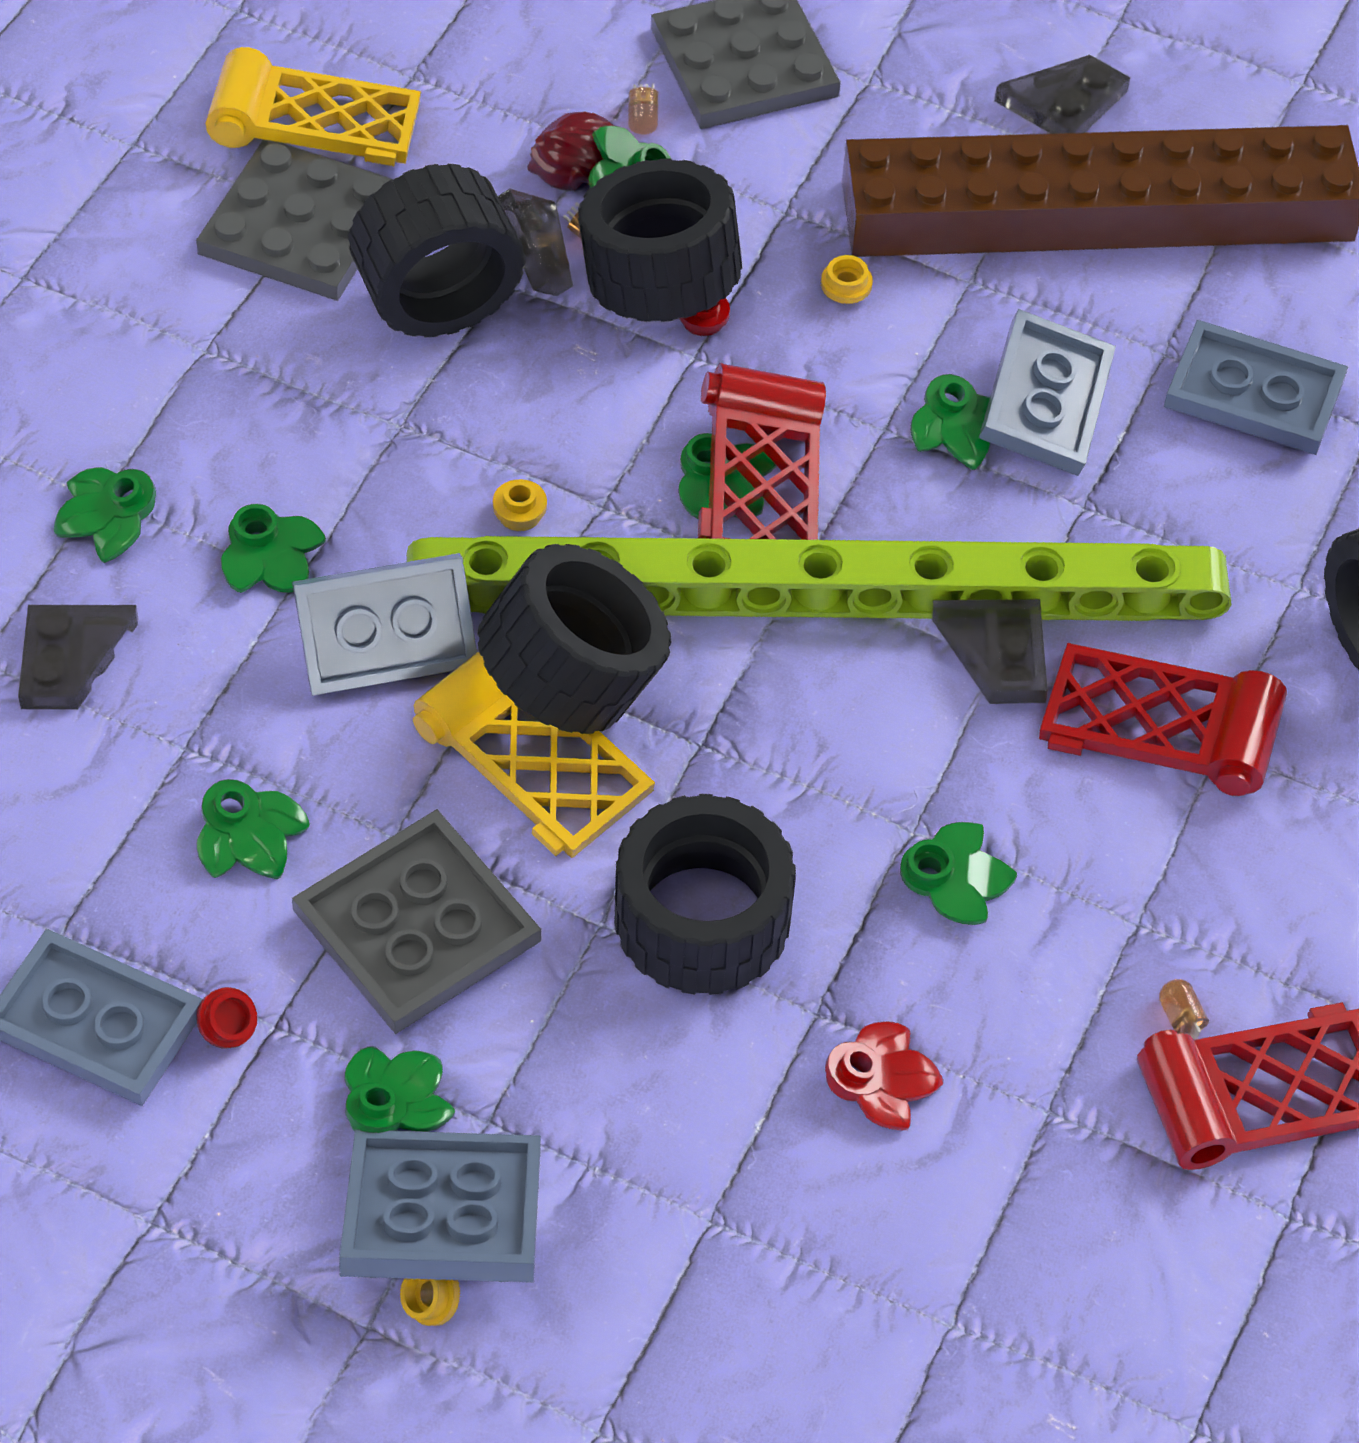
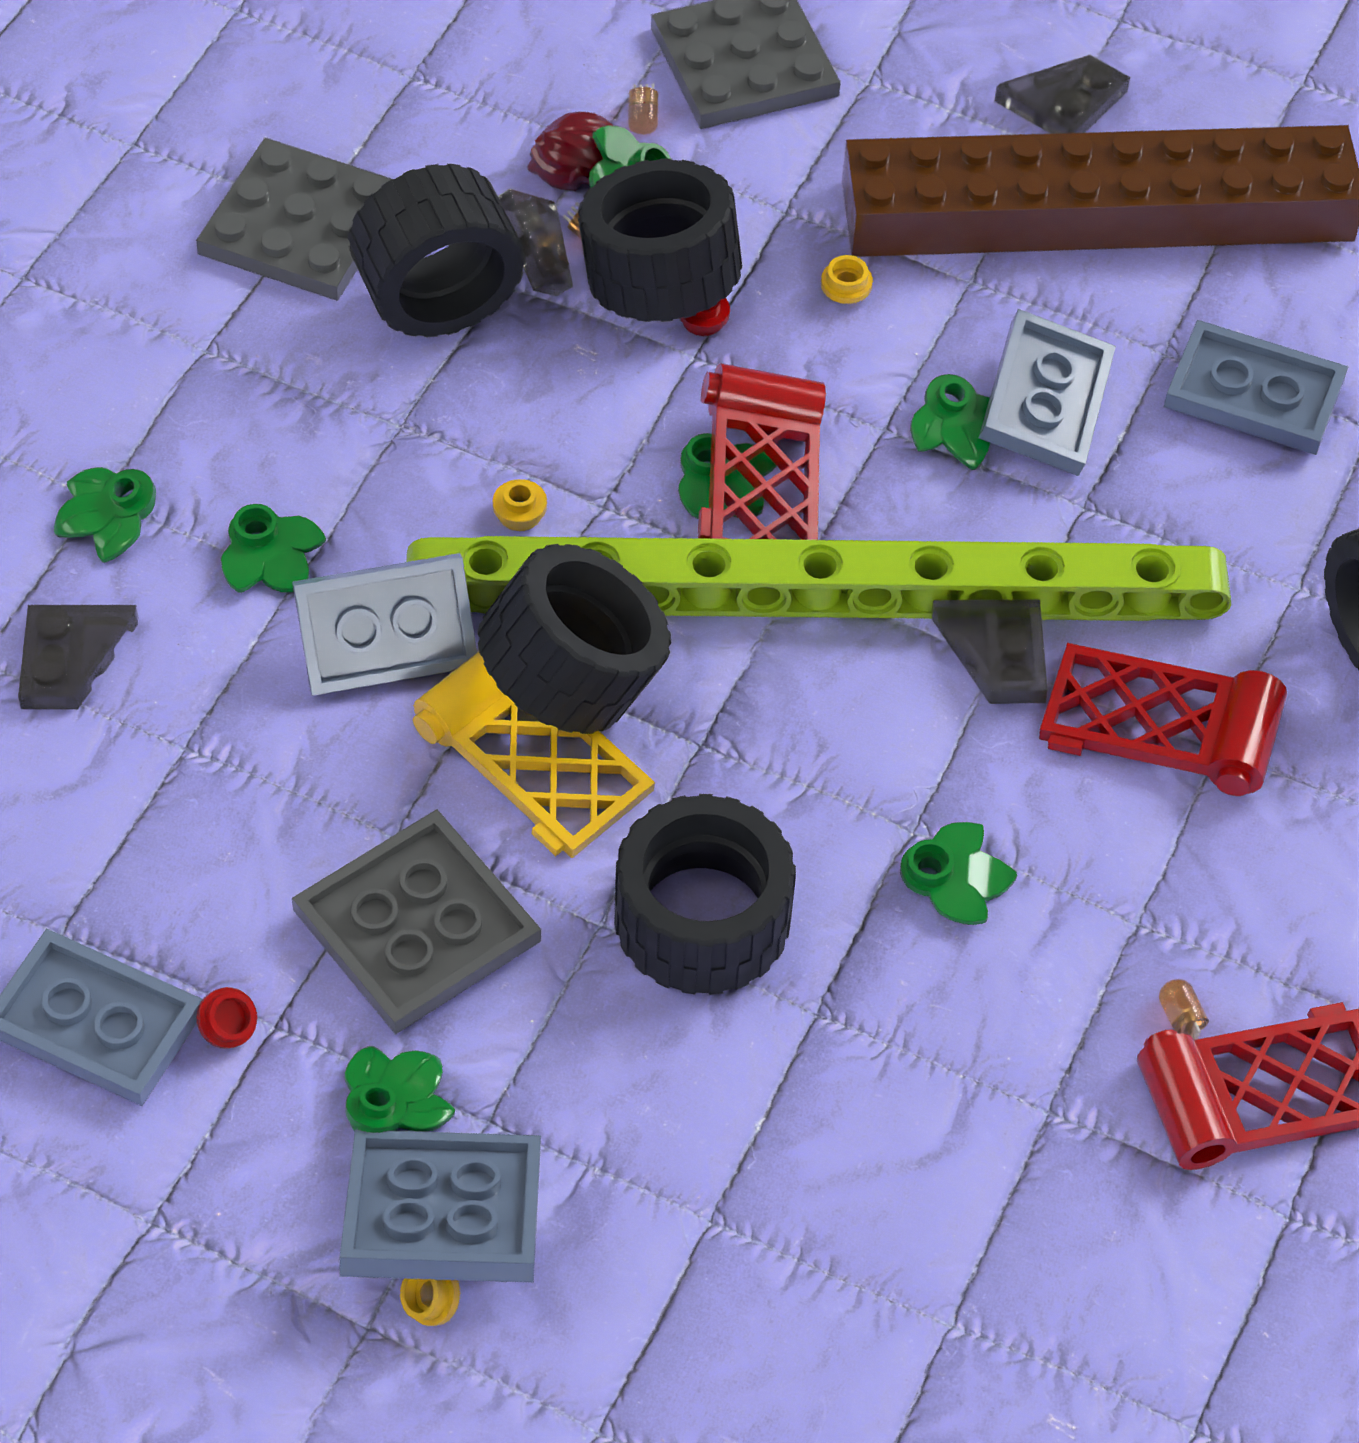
green plate [197,779,310,879] -> none
yellow piece [205,47,421,166] -> none
red plate [825,1021,943,1130] -> none

